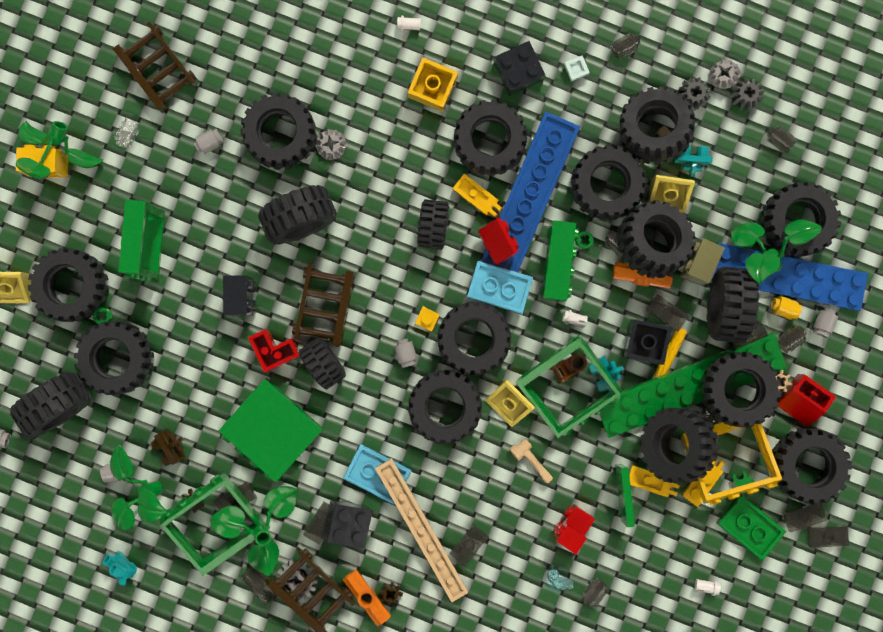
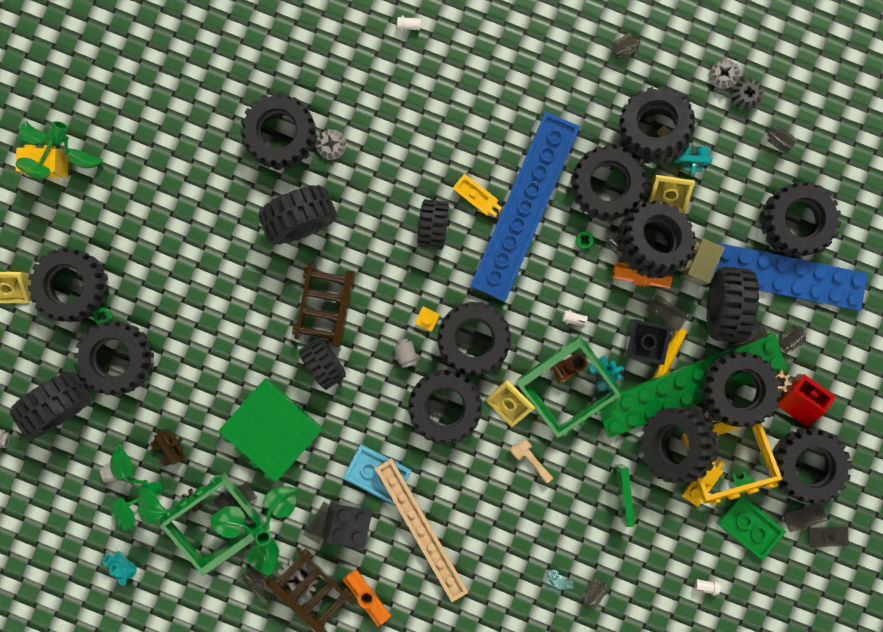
dark brown fence [112,21,199,113] -> none
clear brick [114,118,139,148] -> none
green window [118,199,165,282] -> none
light grey brick [194,128,224,154] -> none
black brick [223,275,256,316] -> none
red brick [248,329,300,373] -> none
dark brown gear [379,580,403,606] -> none
yellow brick [408,57,458,112] -> none
clear smoke plate [449,524,489,566] -> none
black tyre [454,99,527,177] -> none
medium azure tile [467,261,533,314] -> none
red slope [478,217,519,266] -> none
black brick [493,41,546,96] -> none
green brick [540,220,579,302] -> none
red brick [553,504,595,555] -> none
light aqua plate [564,56,590,82] -> none
yellow hinge [629,465,680,497] -> none
dark grey gear [678,77,711,110] -> none
green plant [731,219,822,284] -> none
yellow brick [771,296,802,320] -> none
light grey brick [813,308,838,338] -> none

